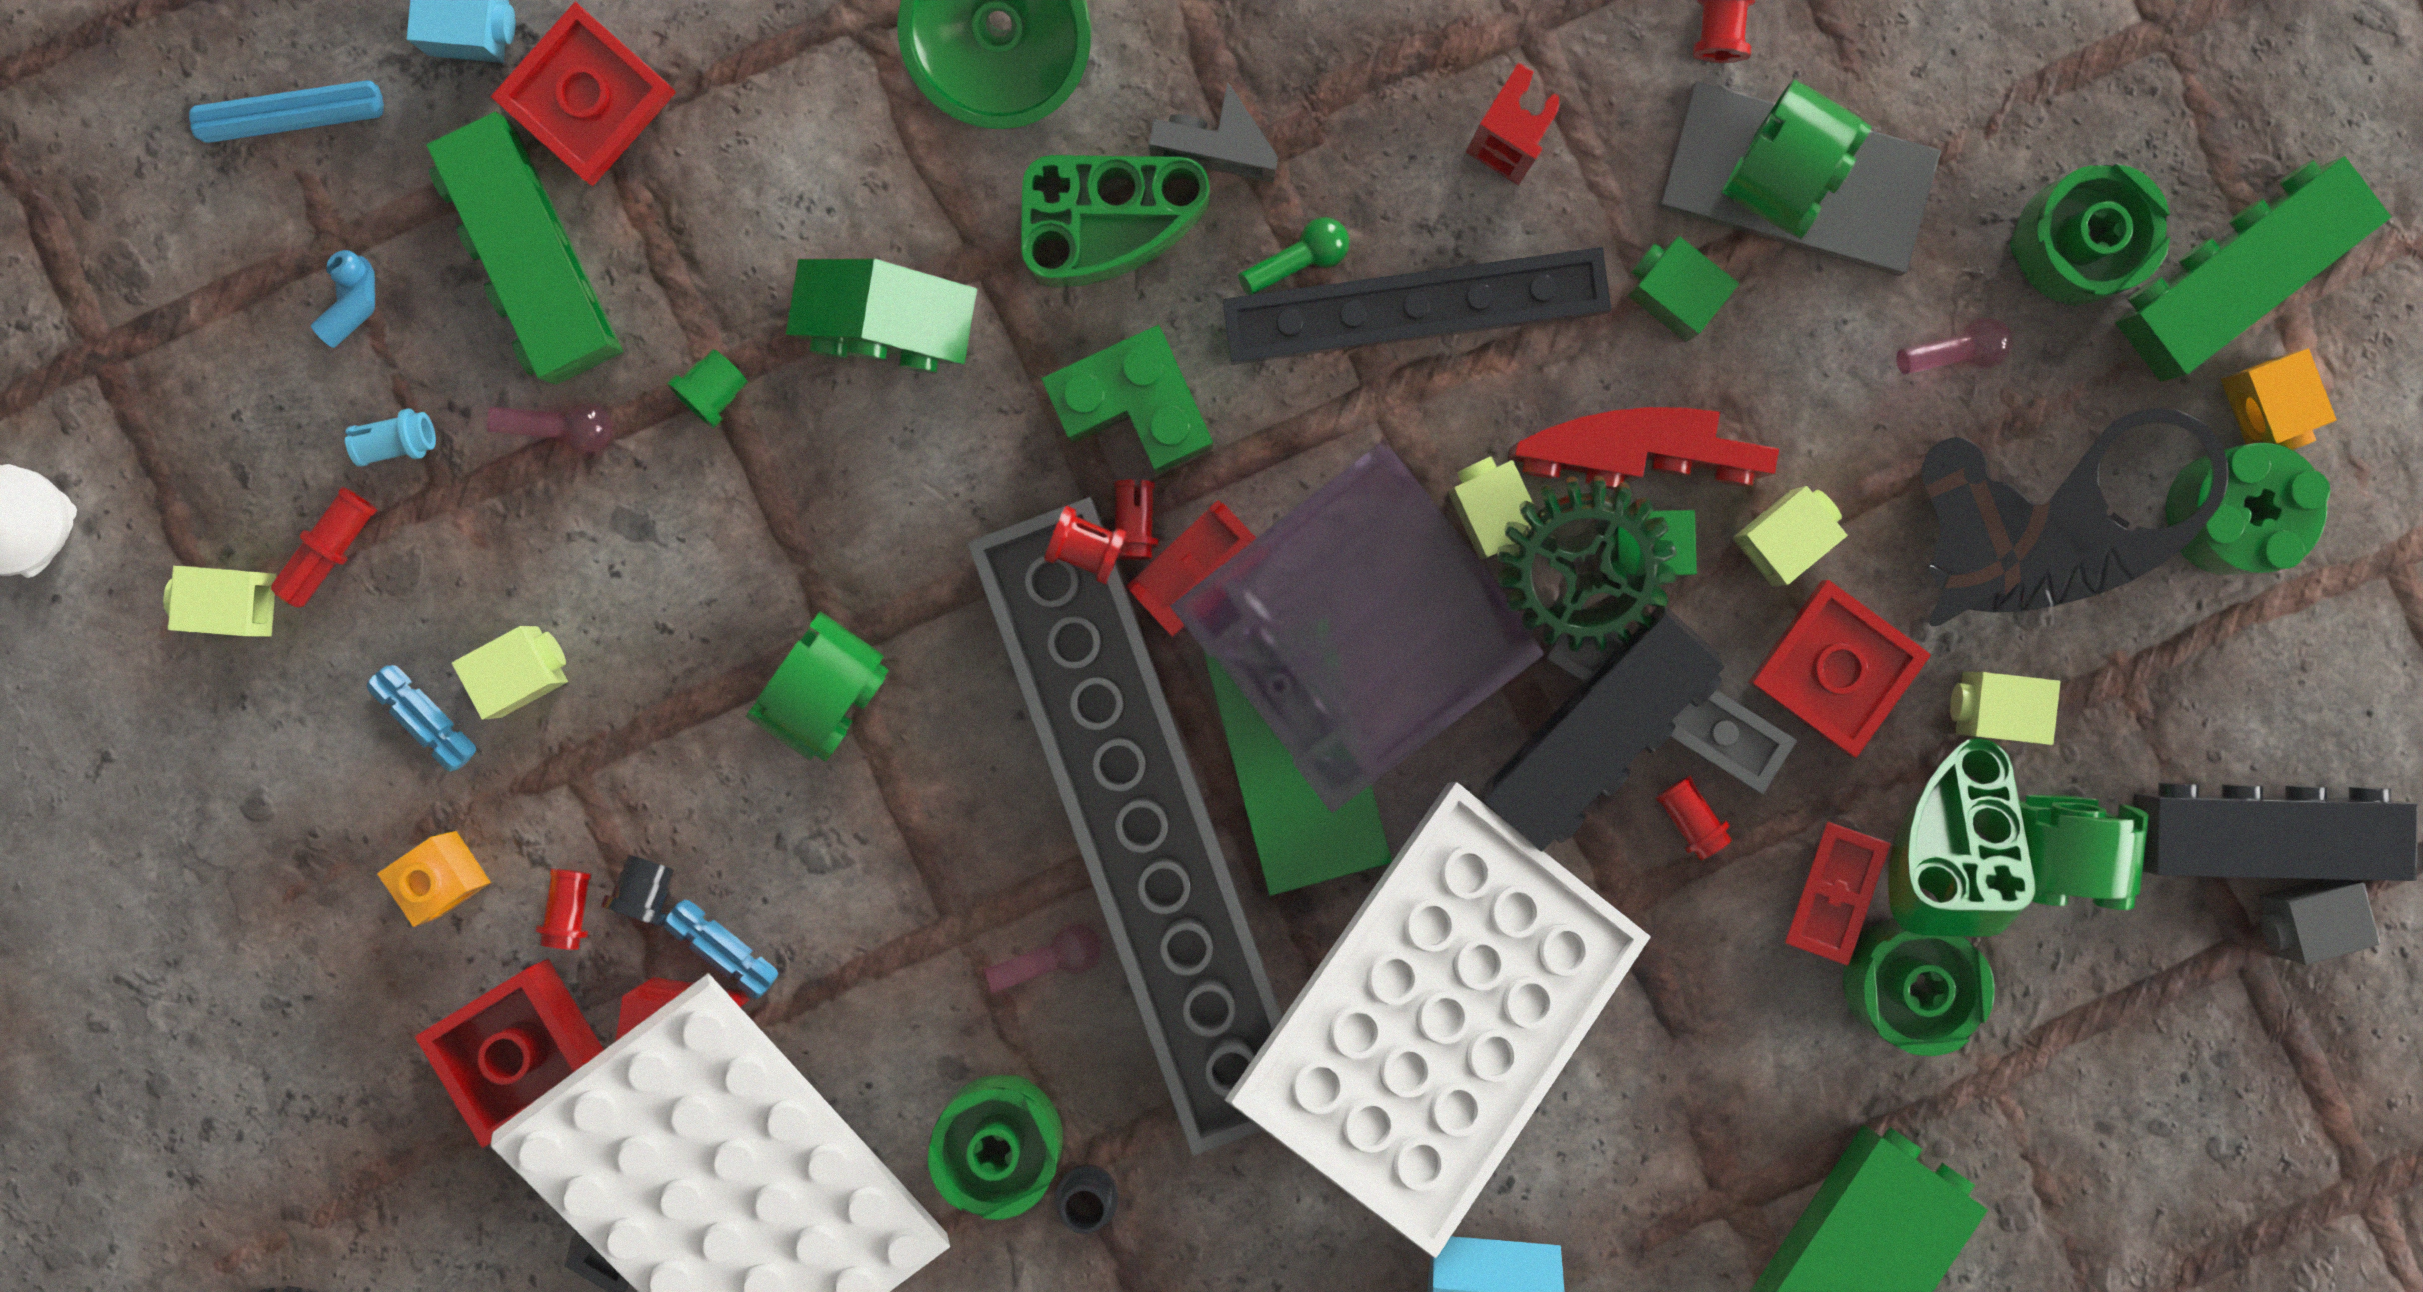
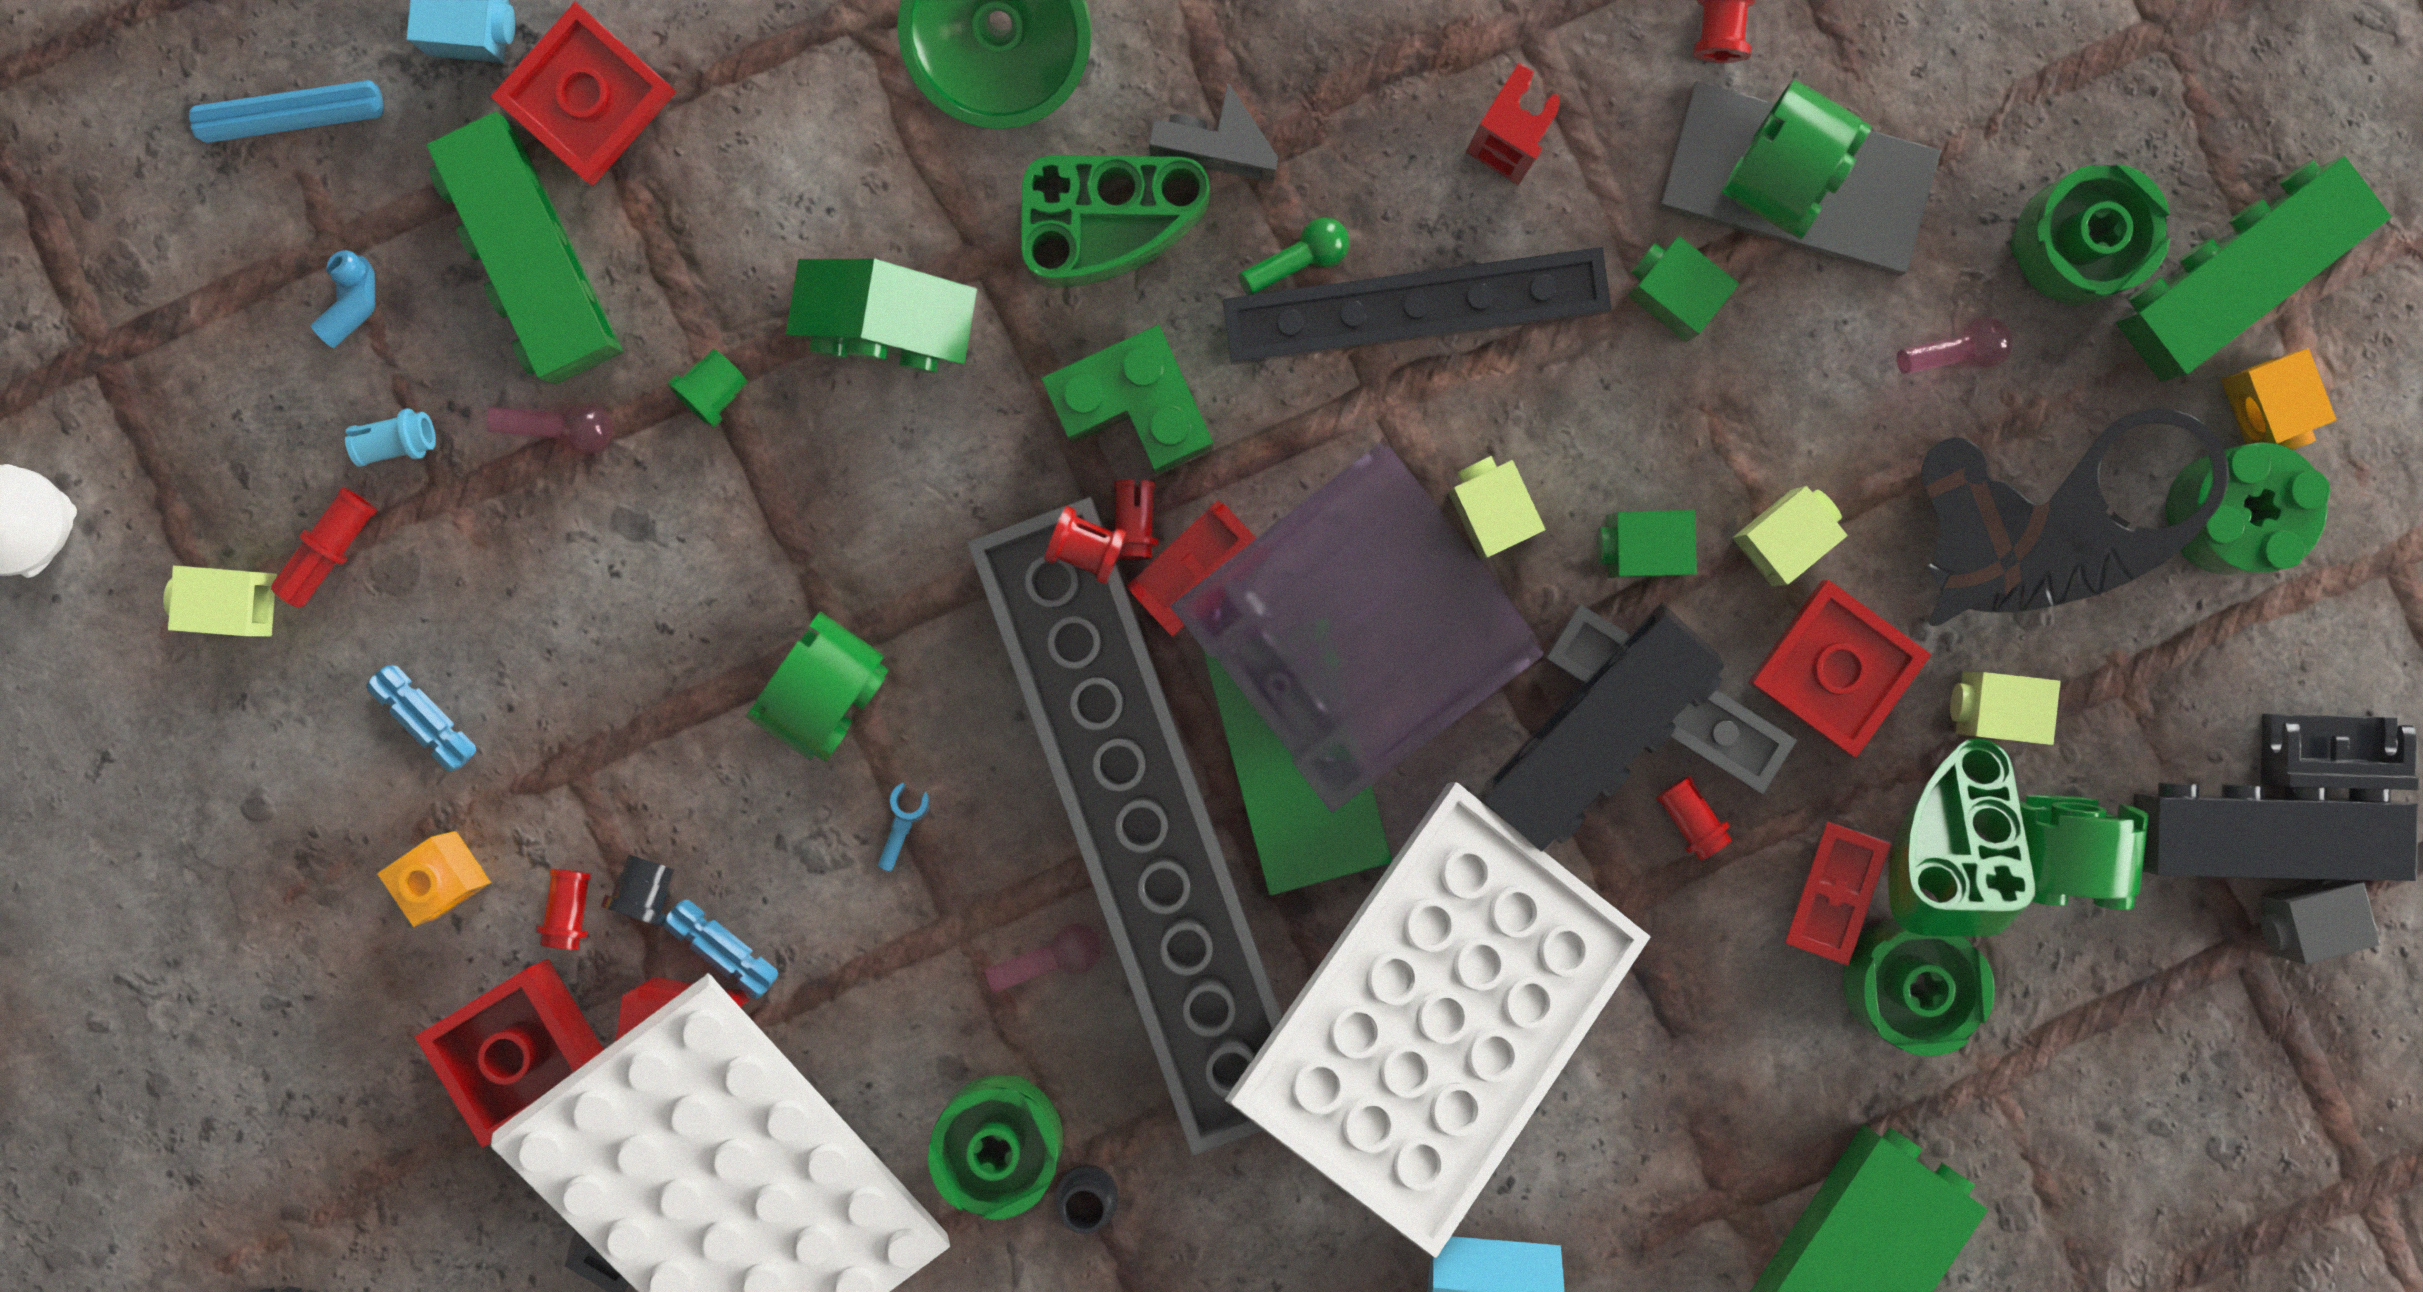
yellowish green brick [452,626,568,720] -> none
dark green gear [1497,476,1677,653] -> none
red slope [1508,407,1779,490] -> none
none -> dark azure hand [878,783,930,871]
none -> black hinge [2261,714,2420,790]

